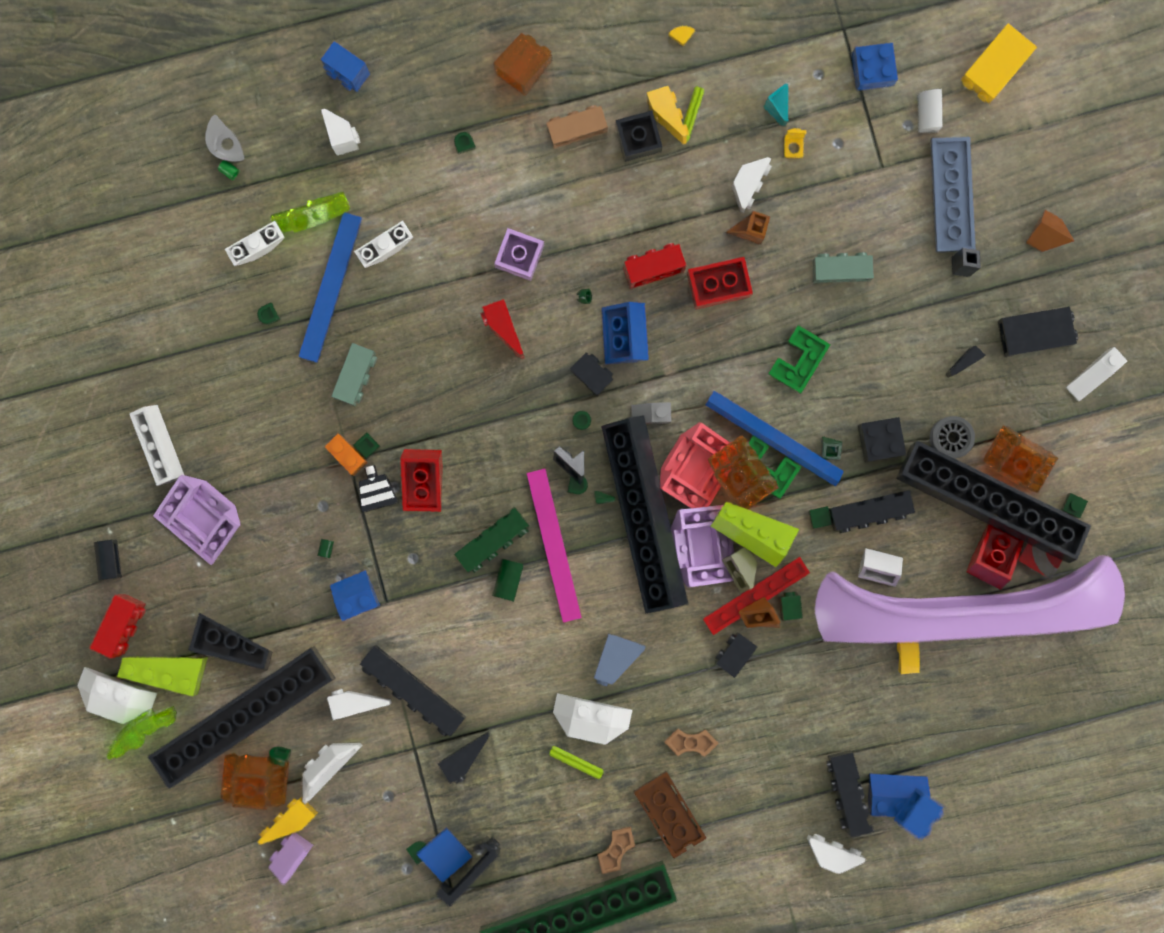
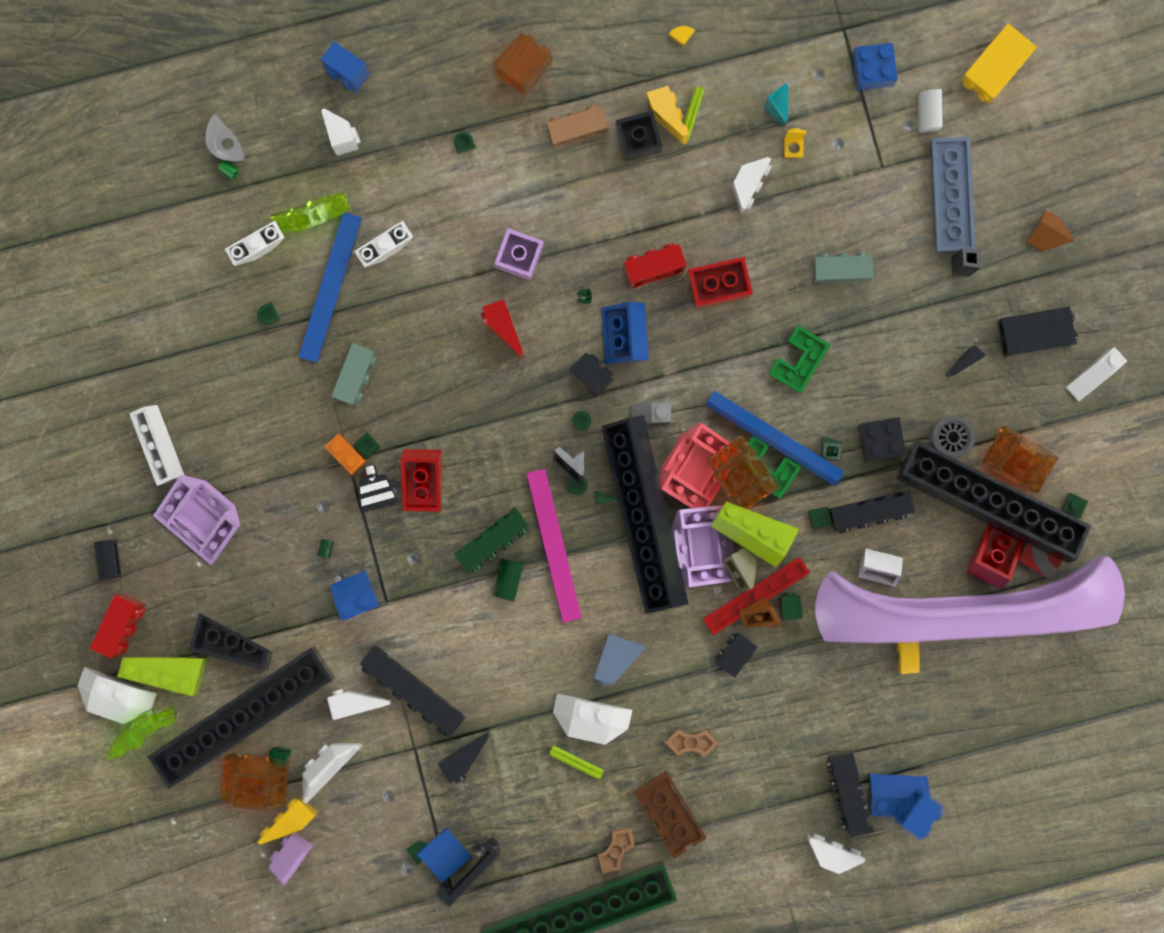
dark orange slope [725,211,770,245] -> none

